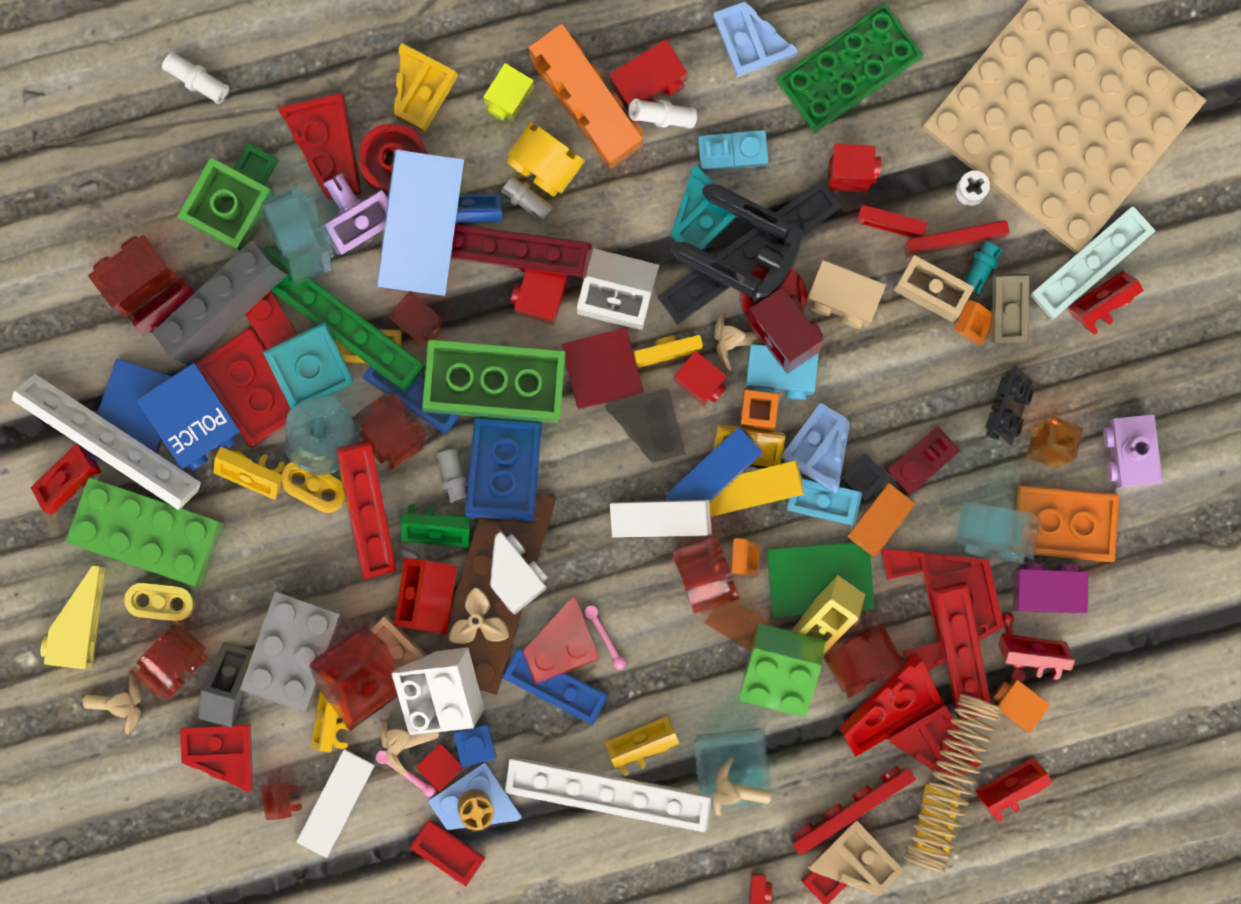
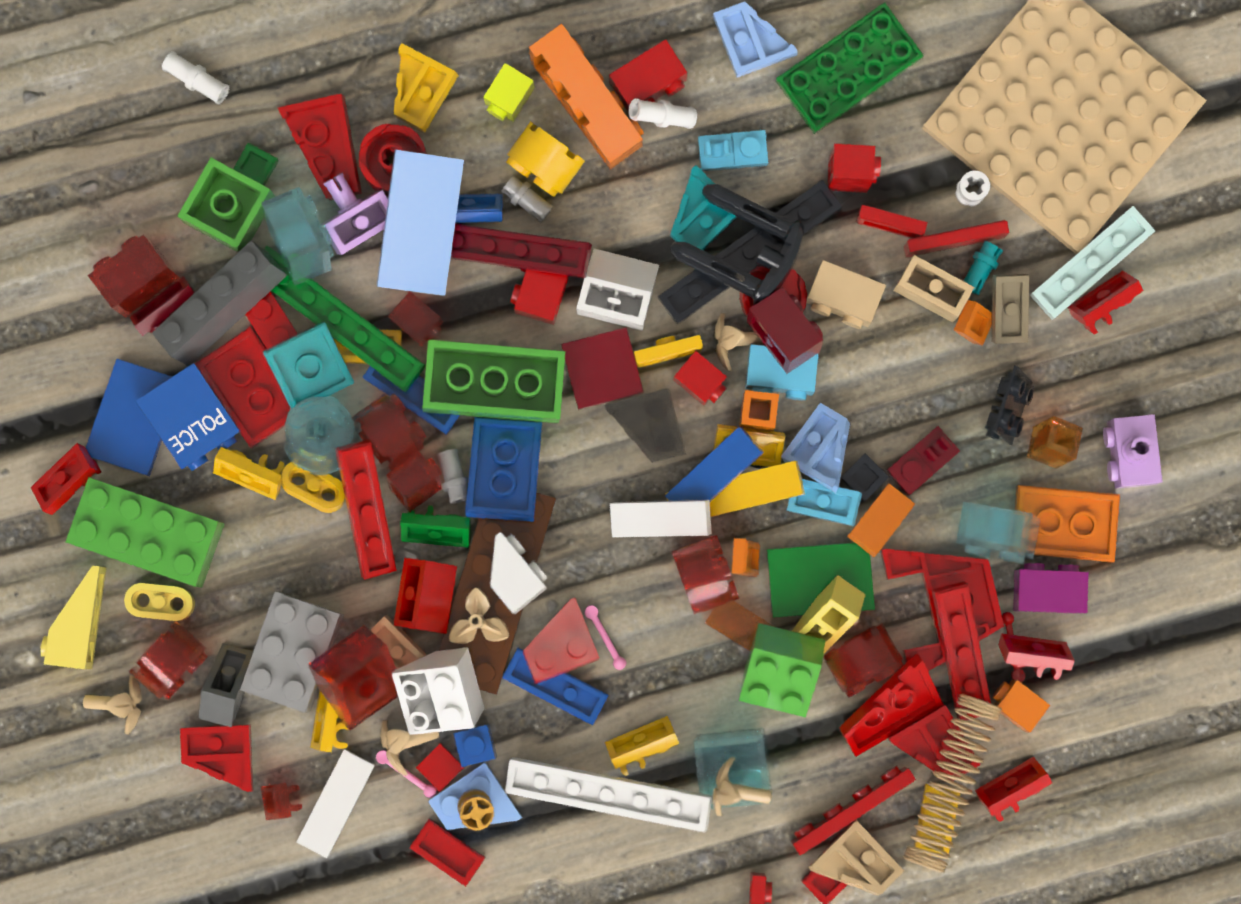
white plate [12,374,201,510] -> none
none -> clear red brick [386,451,442,513]

